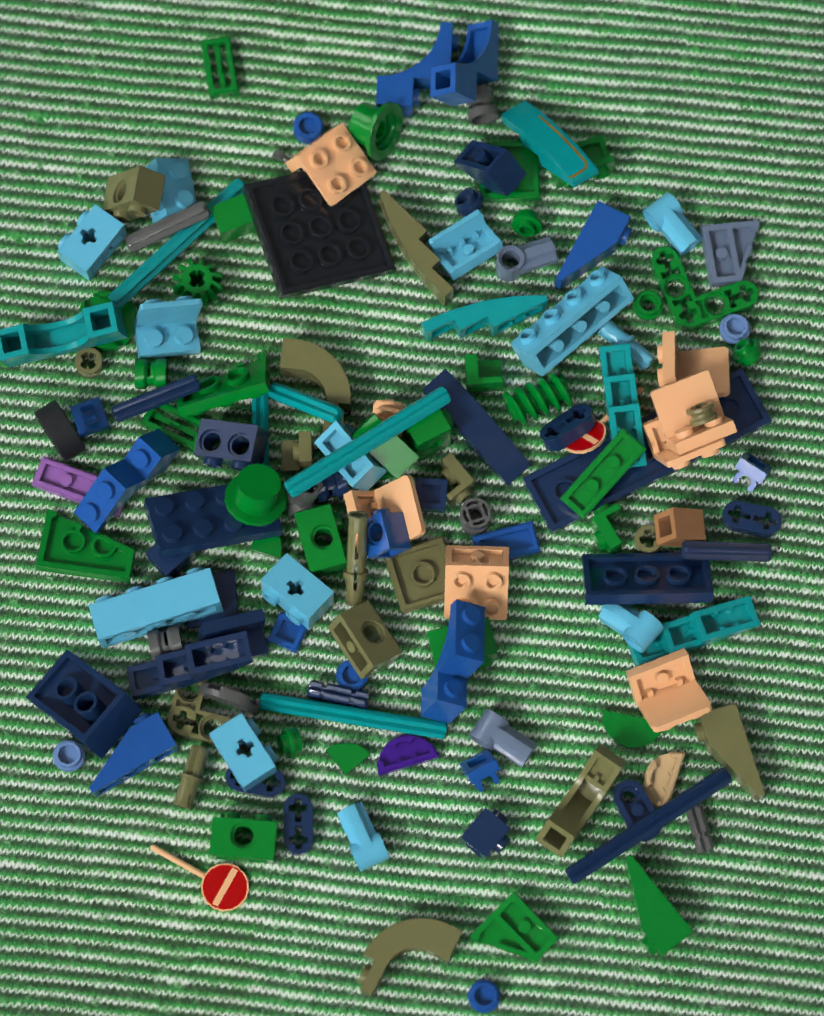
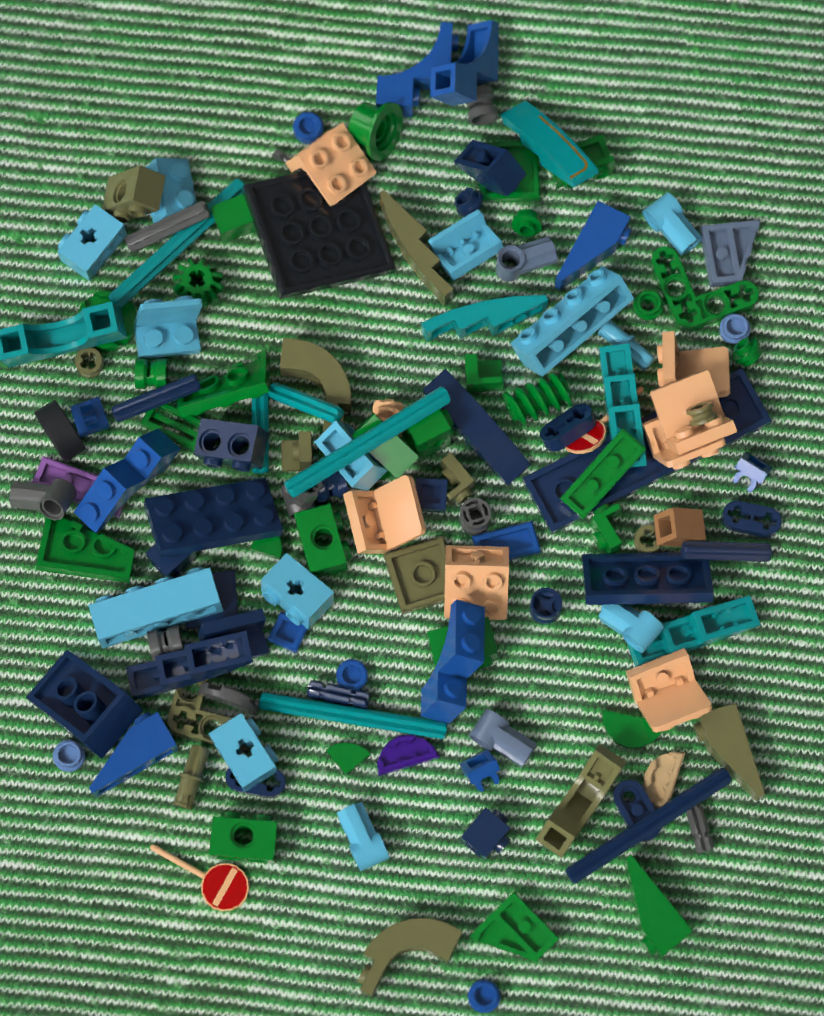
green tile [200,36,240,100] -> none
green piece [224,464,287,527] -> none
green plate [277,726,303,759] -> none
dark blue beam [284,793,314,856] -> none
olive brick [327,600,402,680] -> none
olive pin [343,511,368,606] -> none
blue brick [366,508,412,559] -> none
none -> dark grey piece [9,479,77,520]
none -> dark blue wheel [529,588,562,625]

